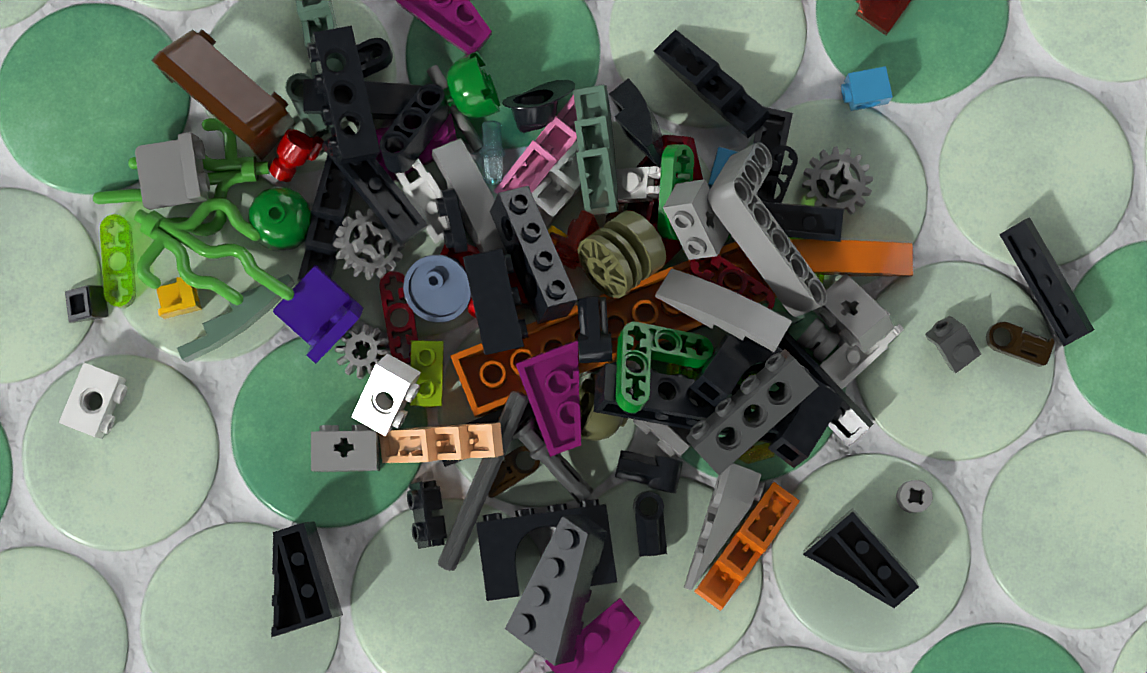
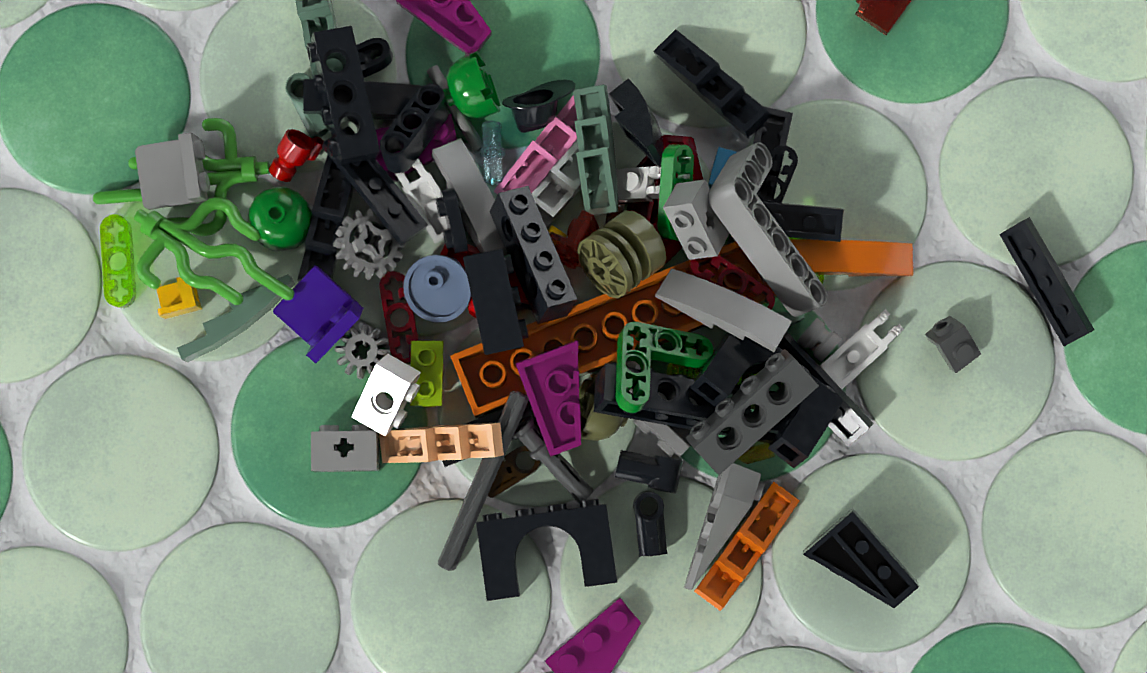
white brick [59,362,127,439] -> none
black slope [65,285,108,323] -> none
reddish brown windscreen [151,29,296,161] -> none
black wedge [271,521,343,637] -> none
black hinge [407,480,447,549] -> none
wedge [505,514,607,666] -> none
black piece [578,296,612,363] -> none
light grey gear [802,147,873,215] -> none
light grey brick [819,274,894,353] -> none
dark azure brick [841,66,893,111] -> none
light grey wheel [896,480,933,513] -> none
dark brown piece [986,322,1055,367] -> none

